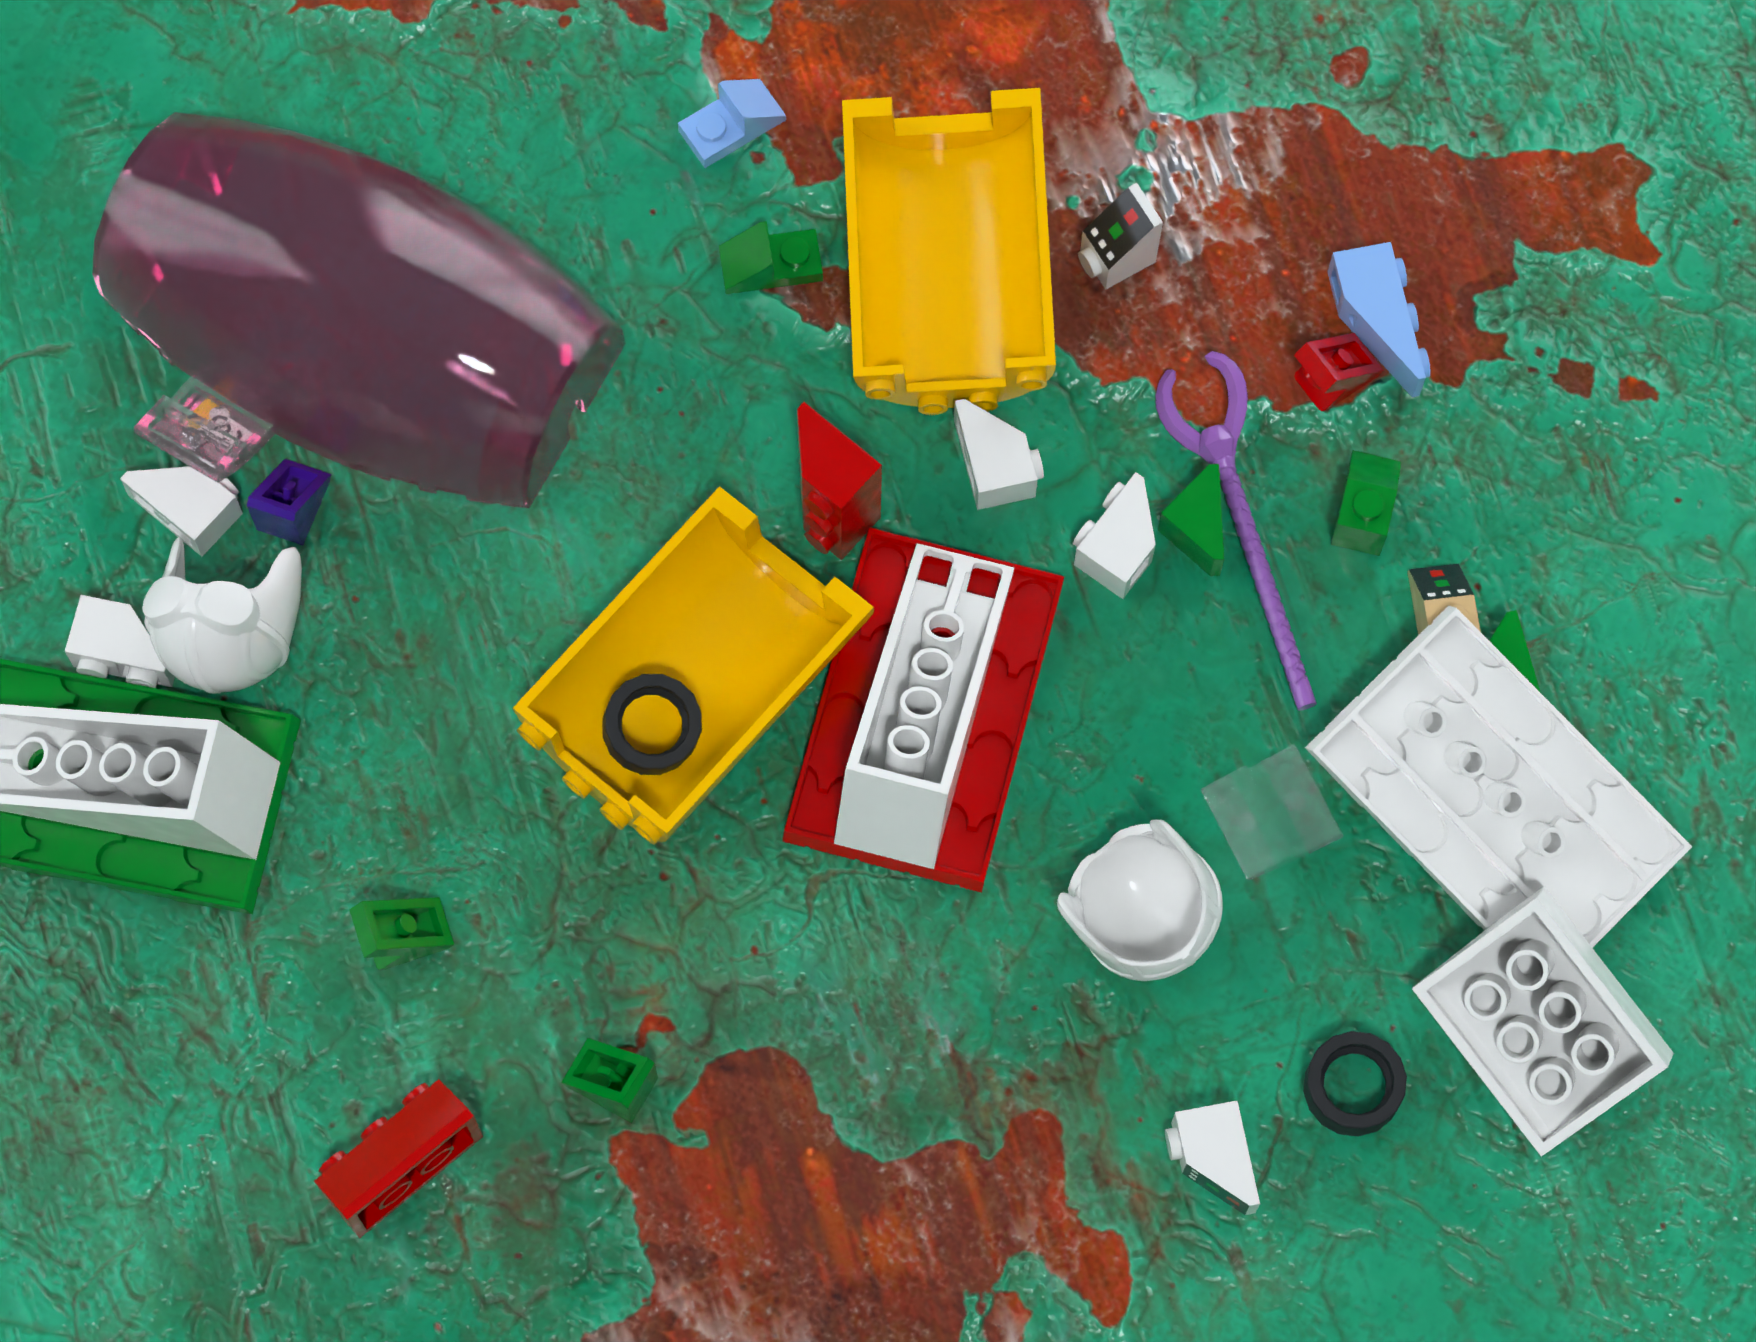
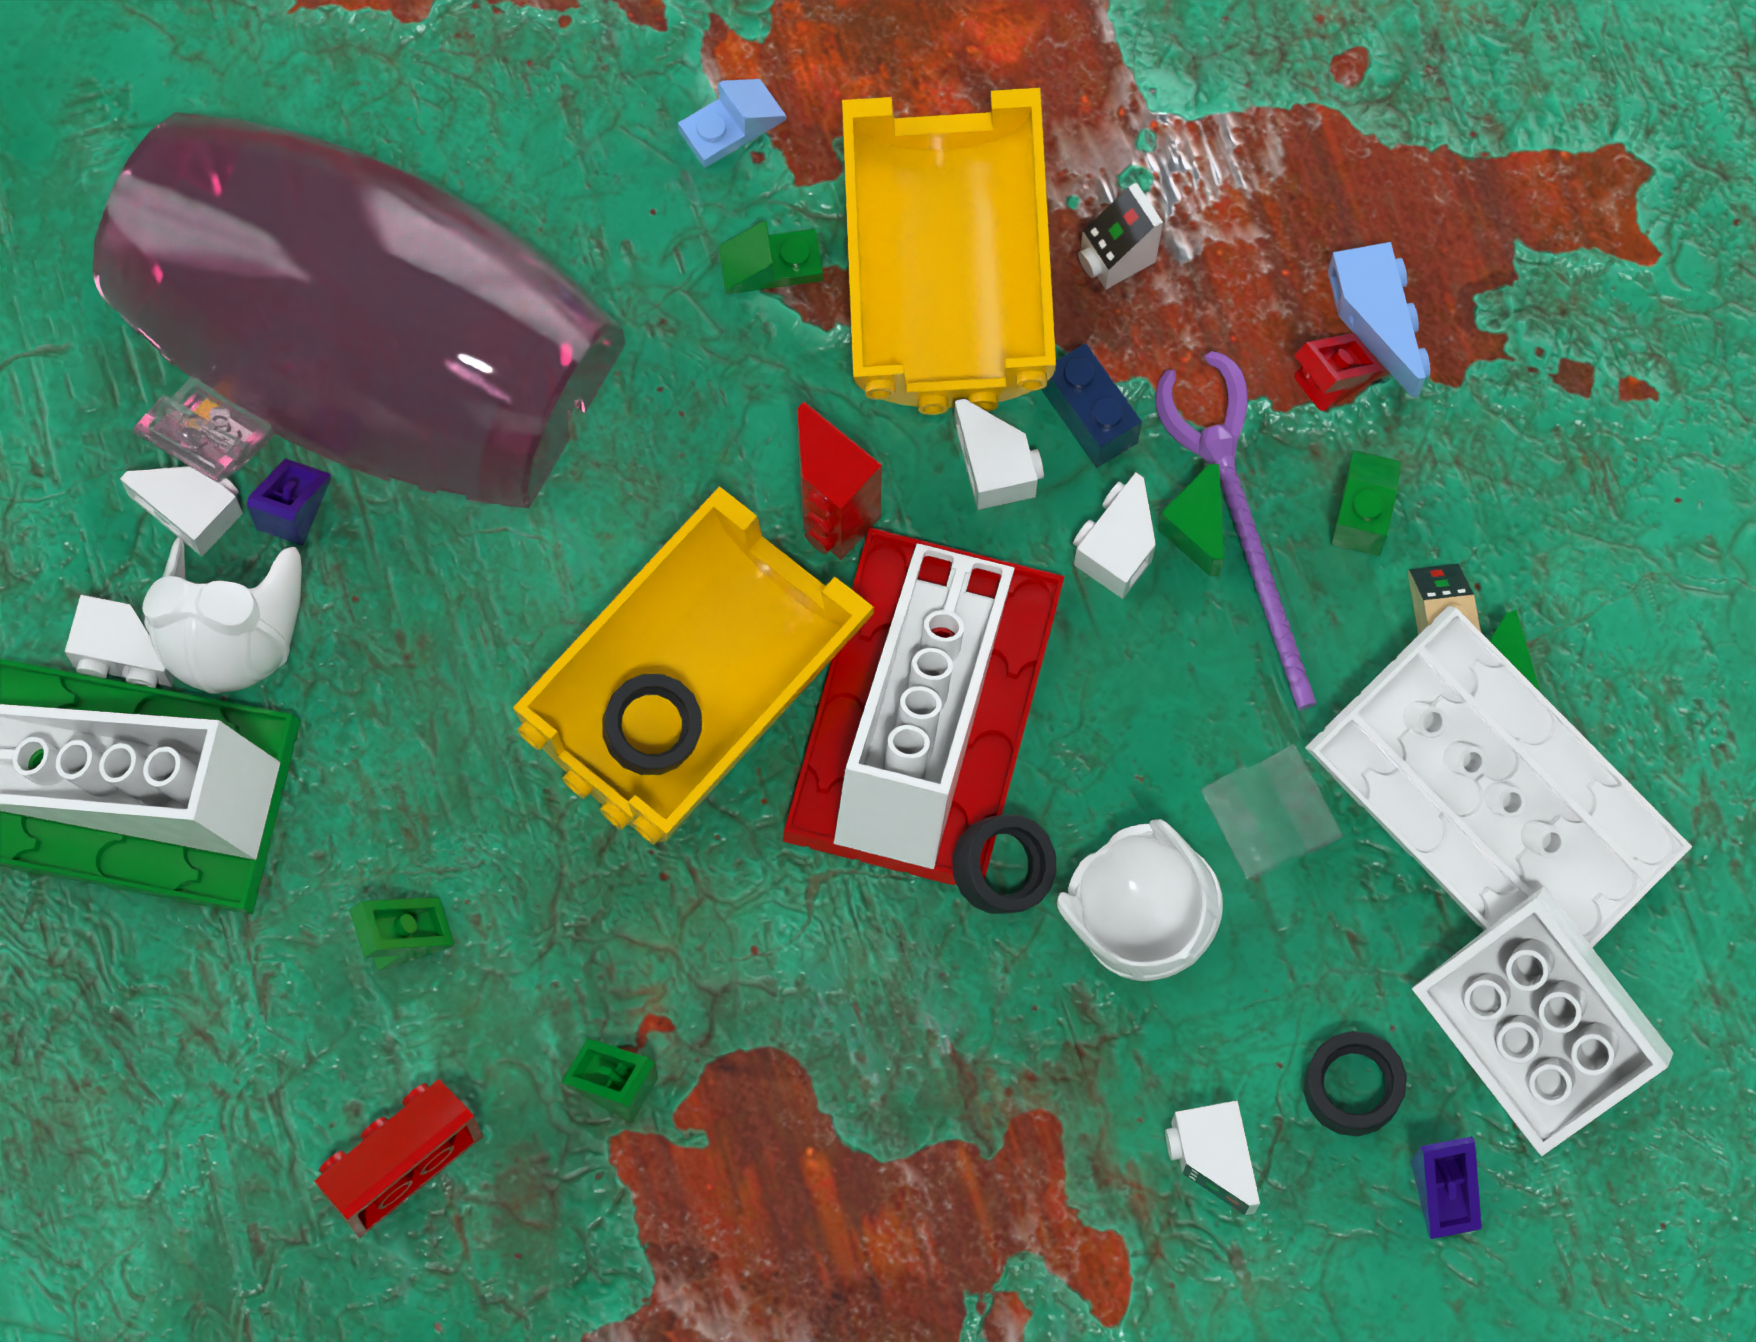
none -> black tyre [952,815,1057,914]
none -> dark blue brick [1042,343,1142,468]
none -> dark purple slope [1411,1136,1482,1239]

